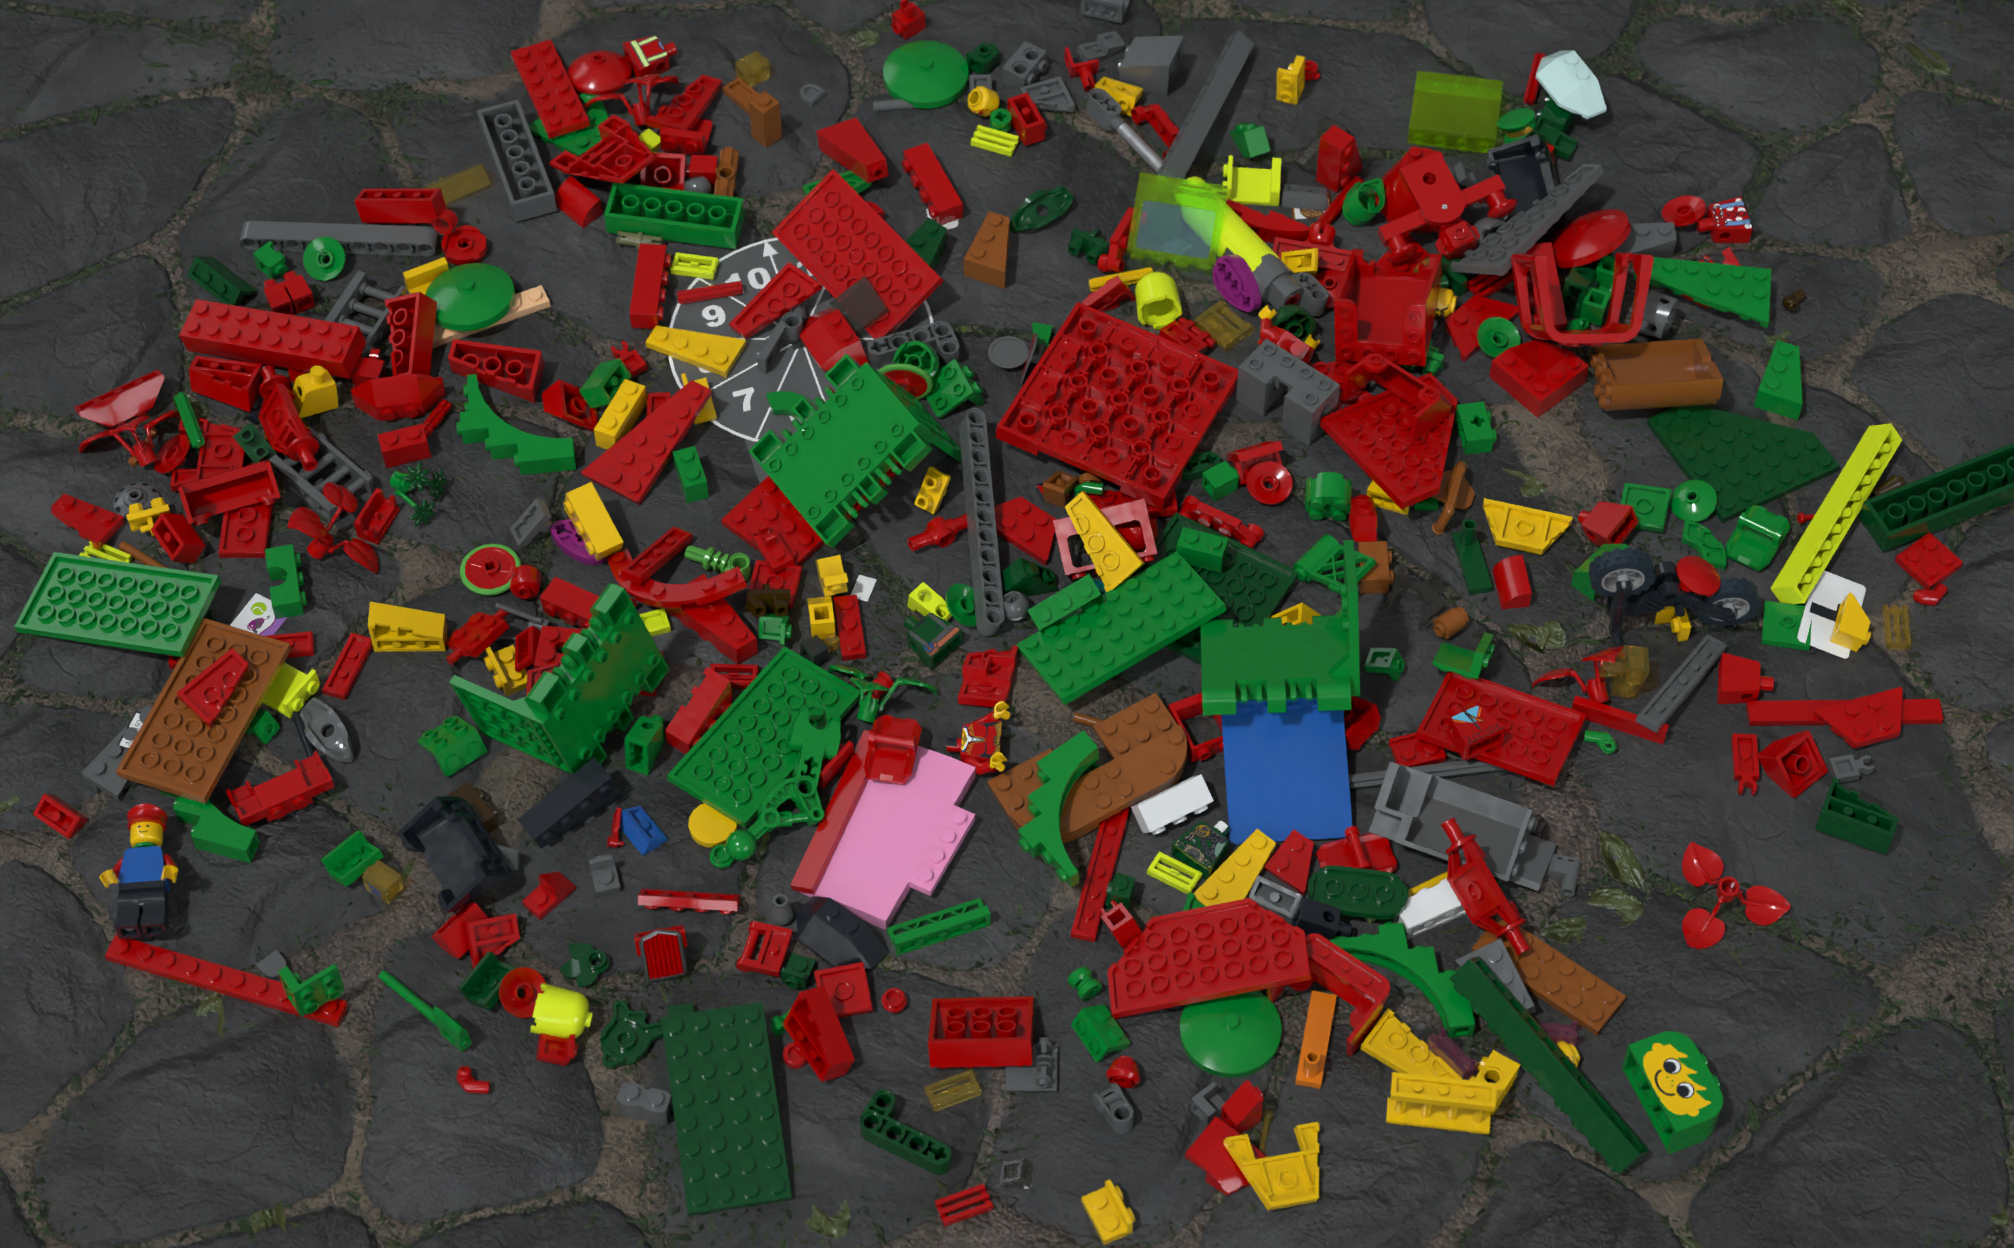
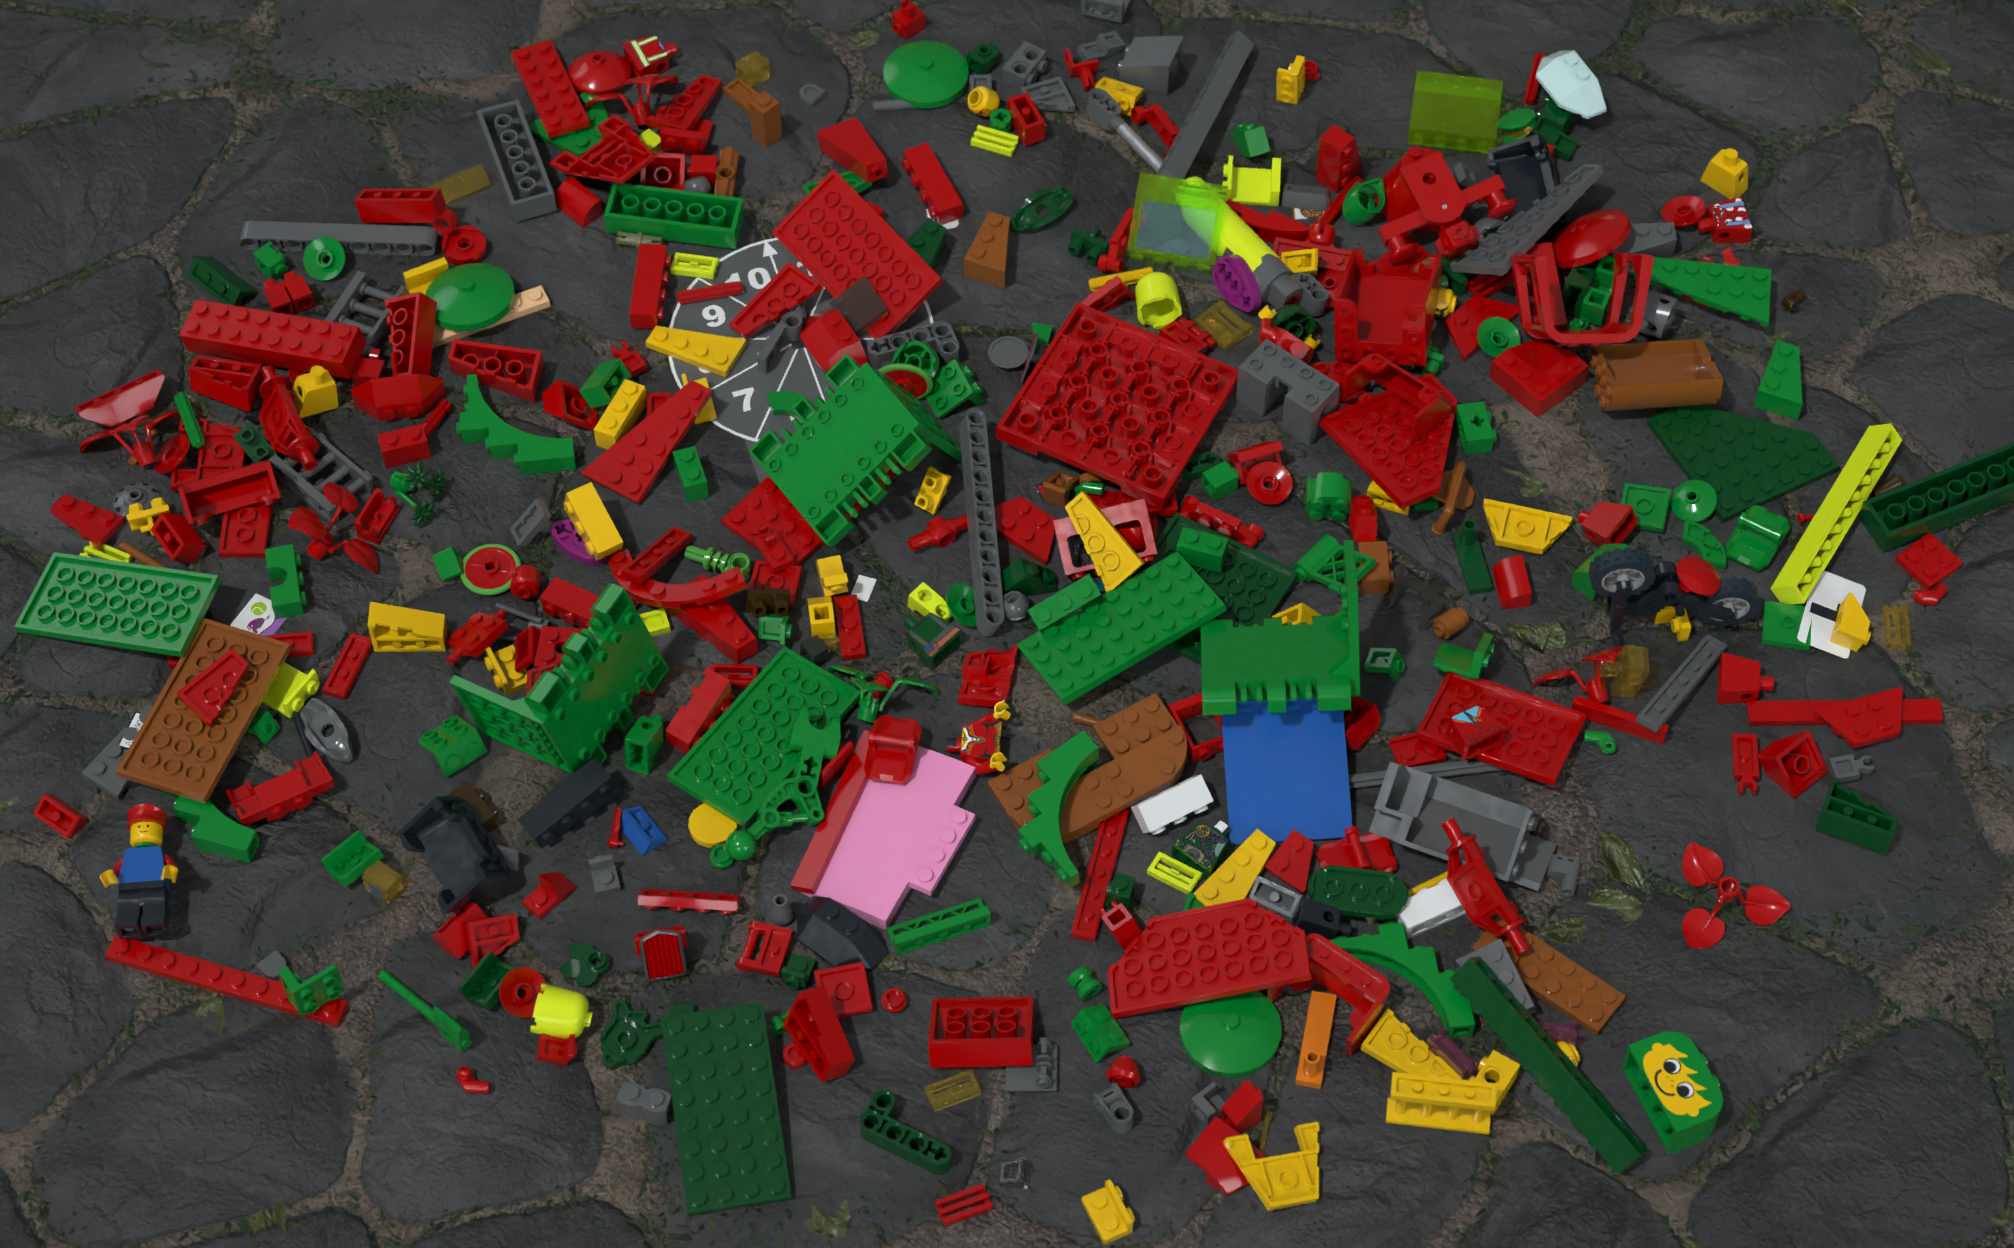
none -> green slope [433,547,463,582]
none -> yellow torso [1700,148,1748,199]

